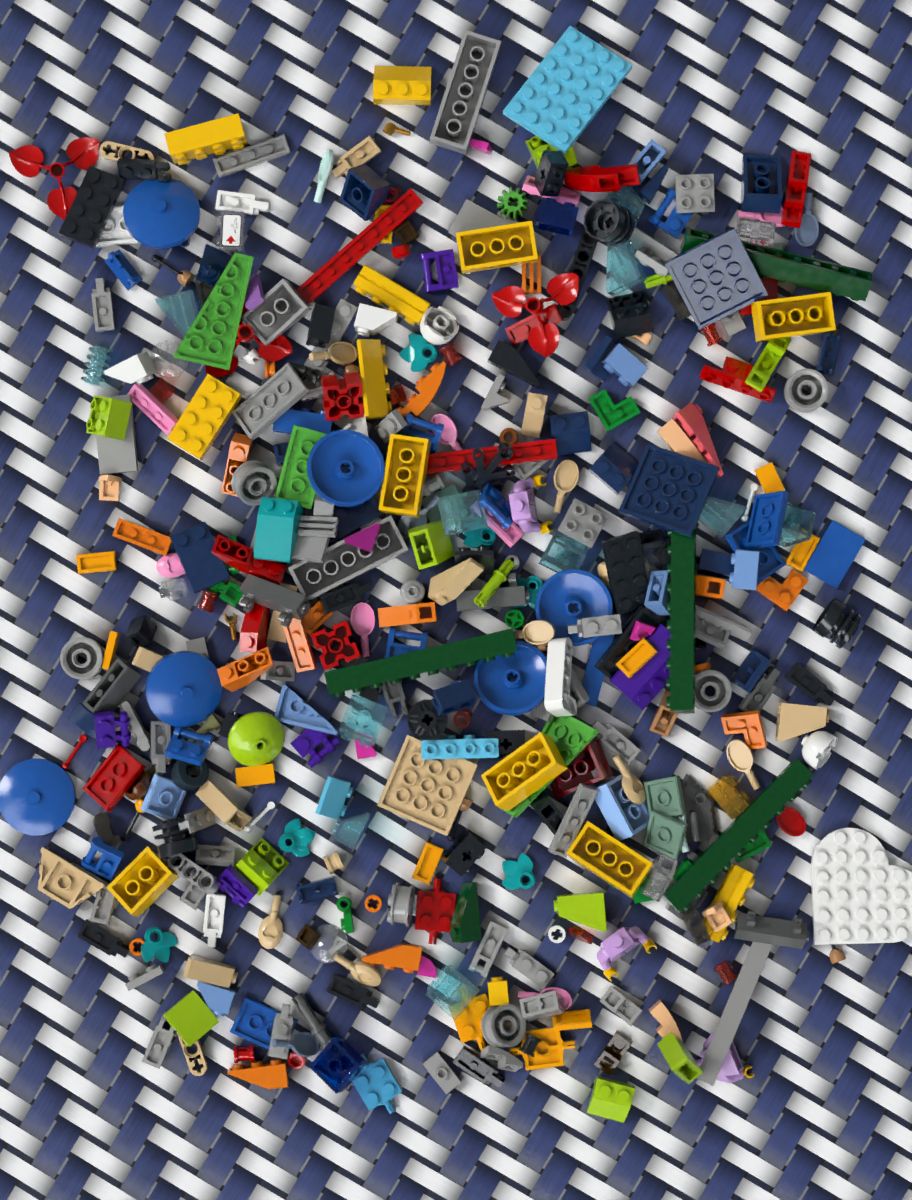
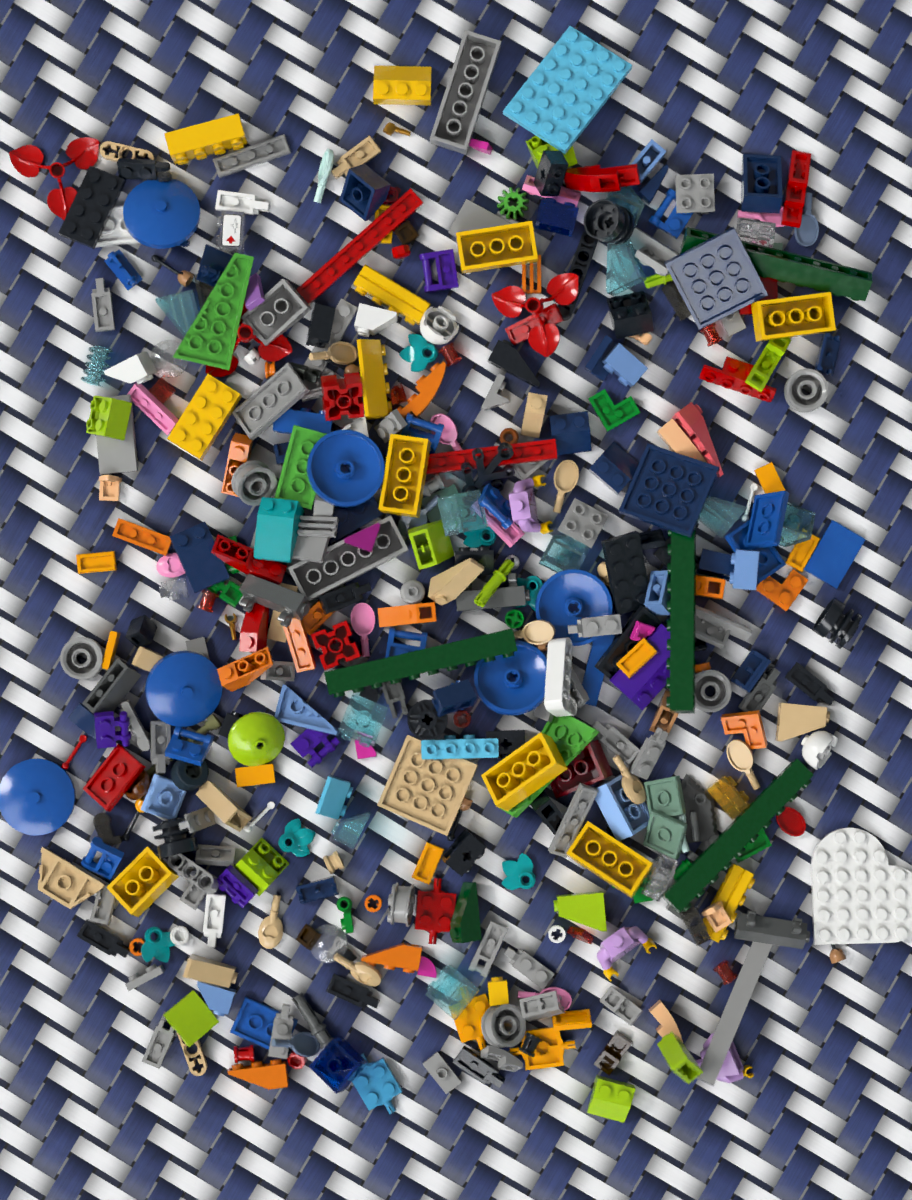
none -> white tile [170,926,190,945]
none -> light grey hinge [629,727,669,780]

